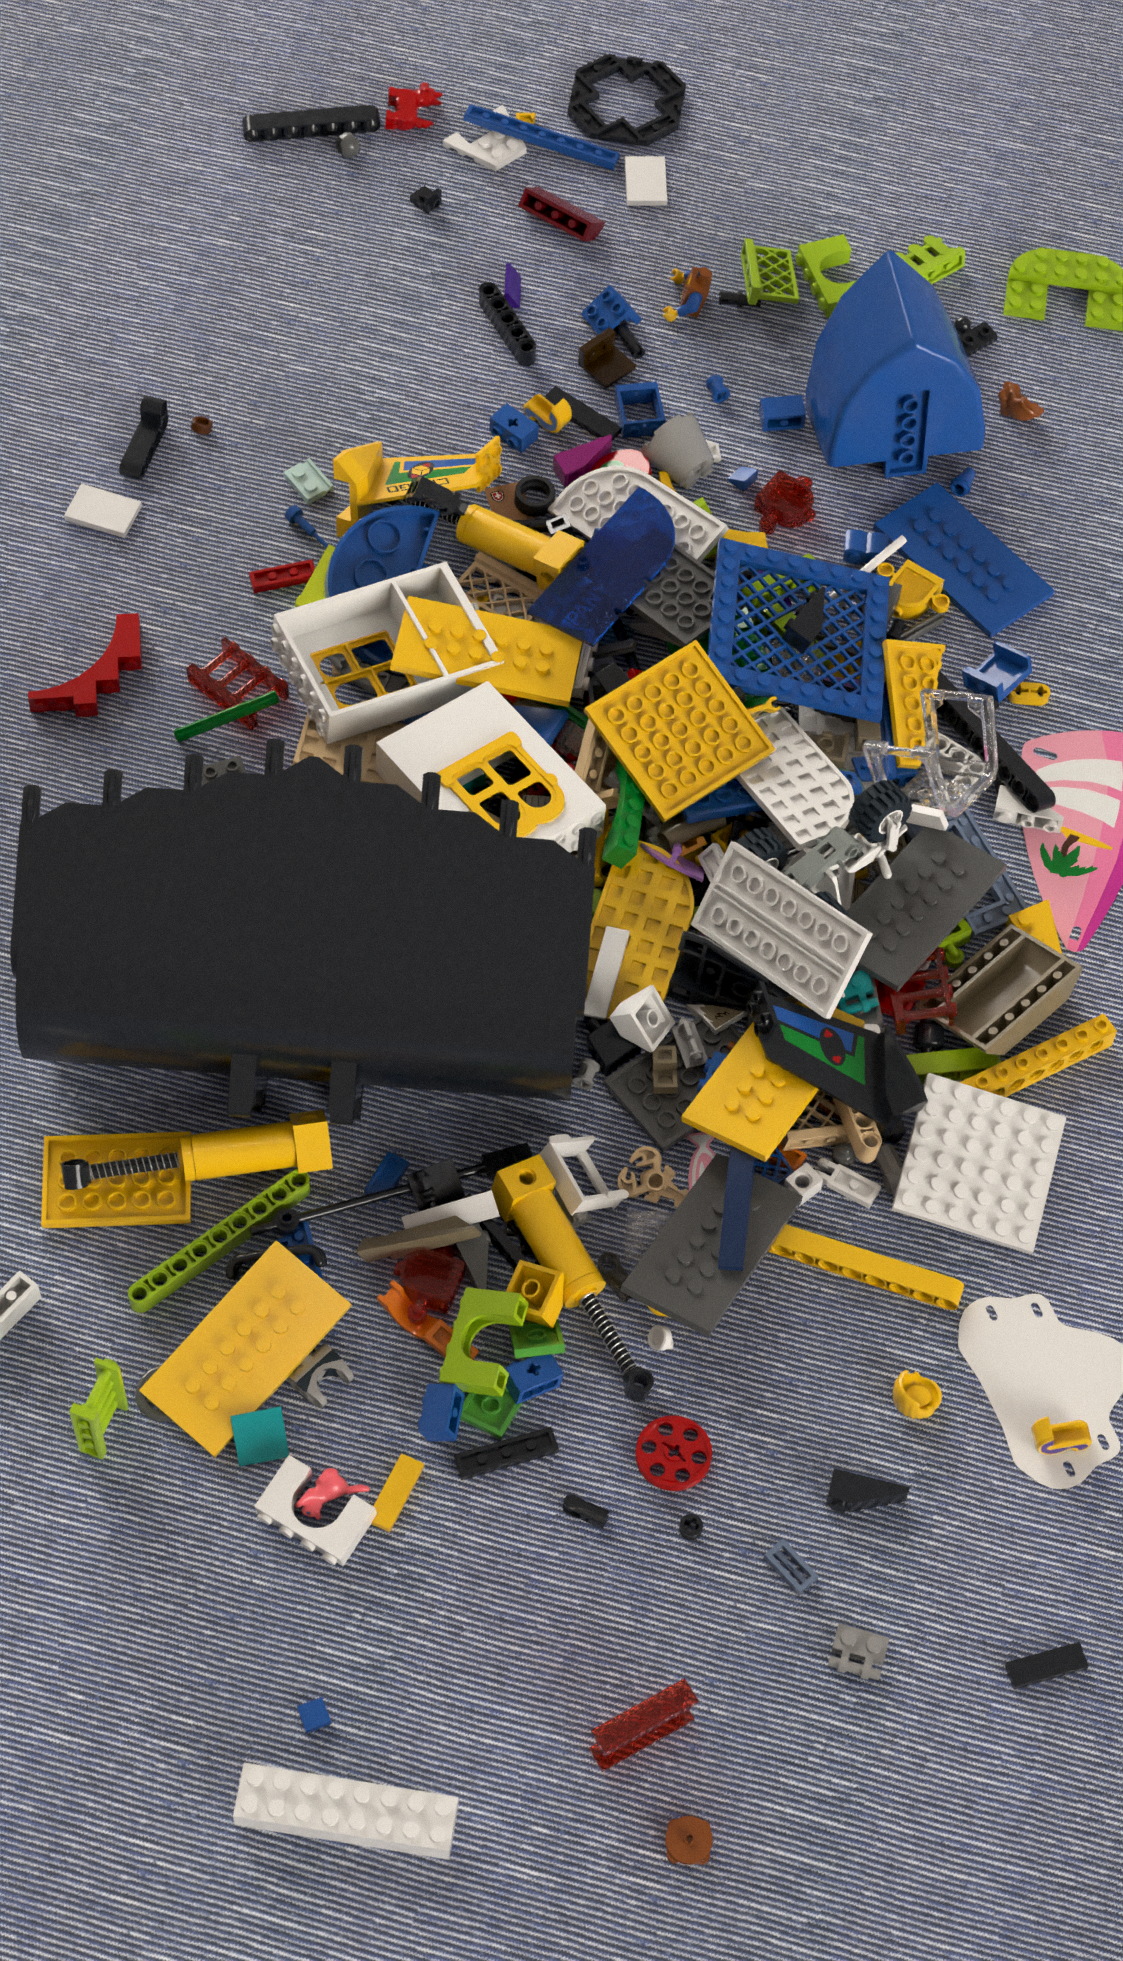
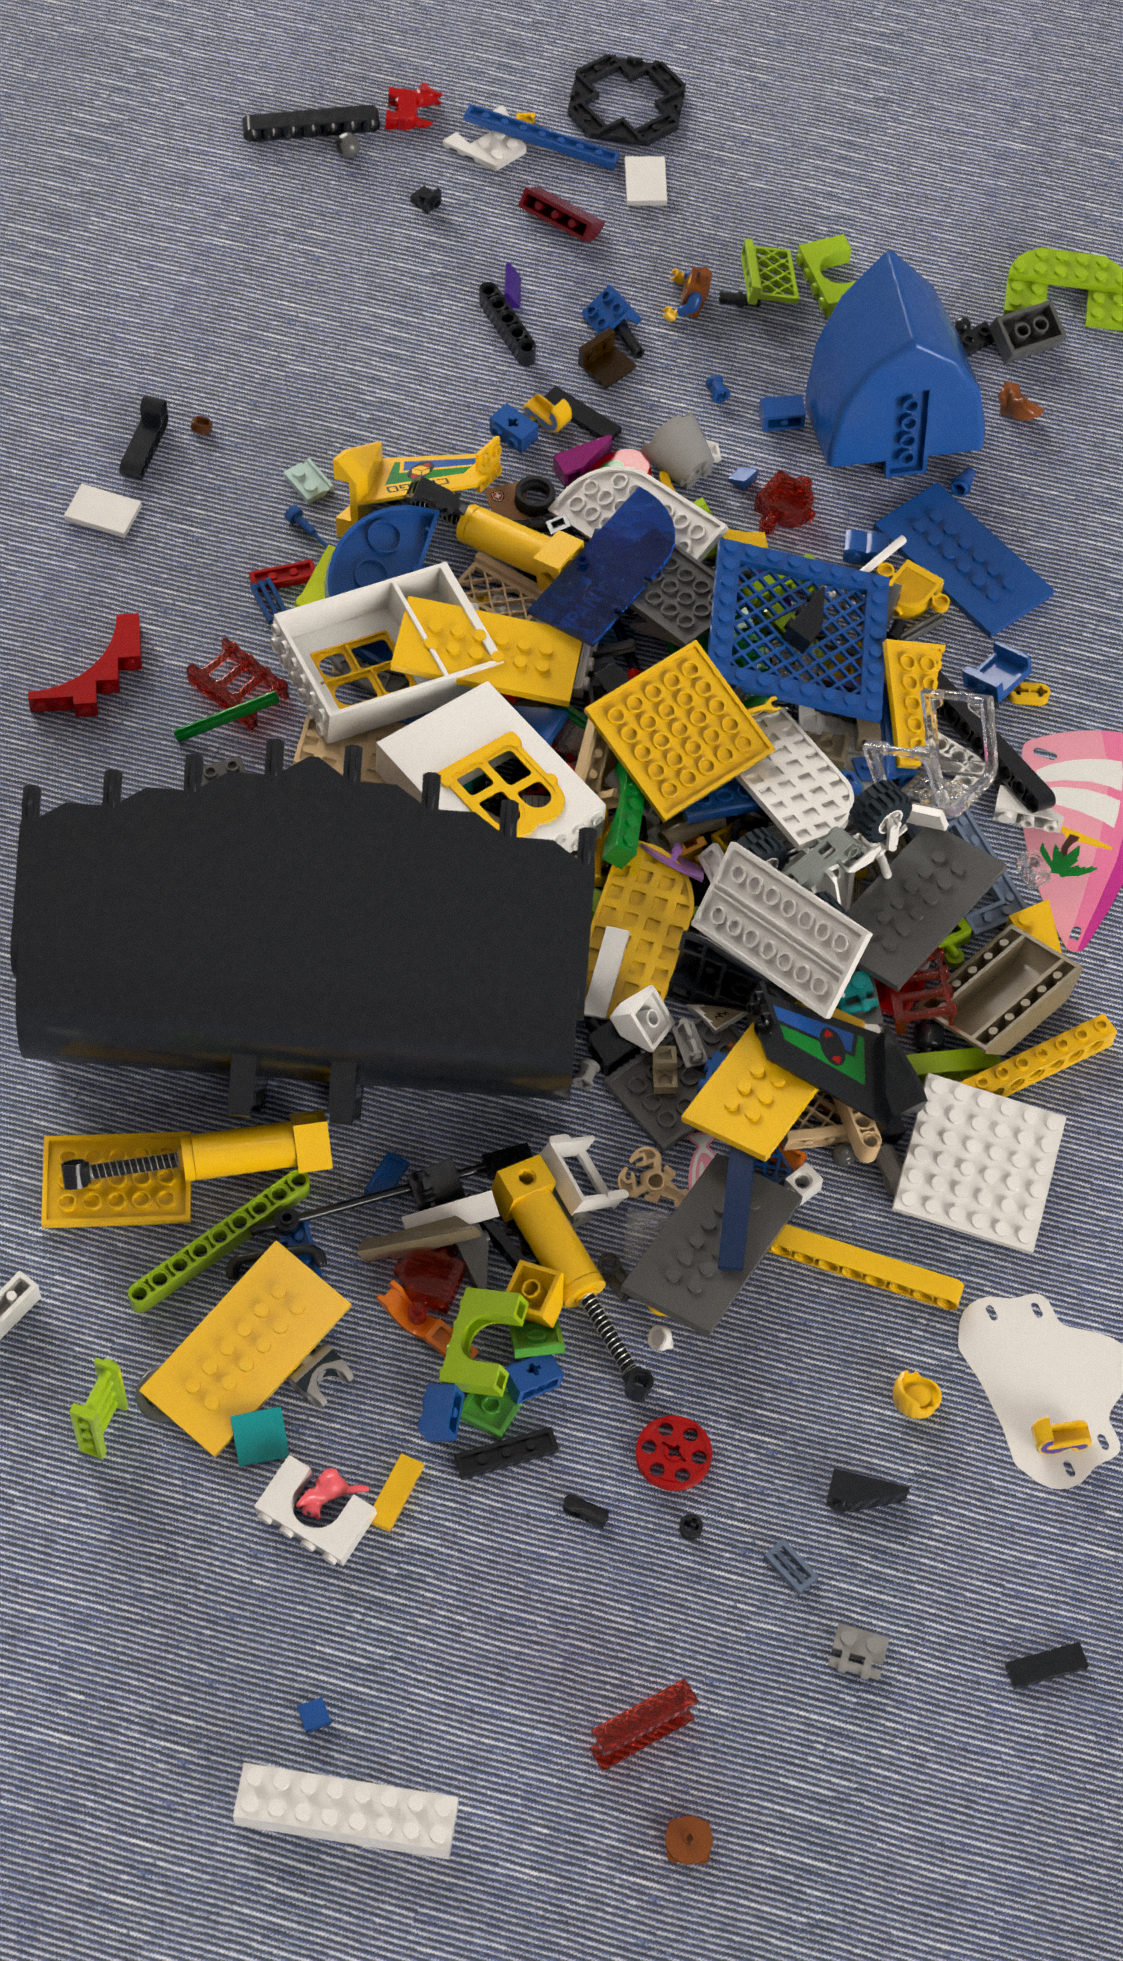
blue window [615,381,666,438] -> none
white hinge [815,1158,881,1209] -> none
lime fence [896,235,965,284] -> none
none -> blue tile [250,577,287,625]
none -> dark grey brick [989,300,1067,364]
none -> clear brick [1016,849,1051,890]

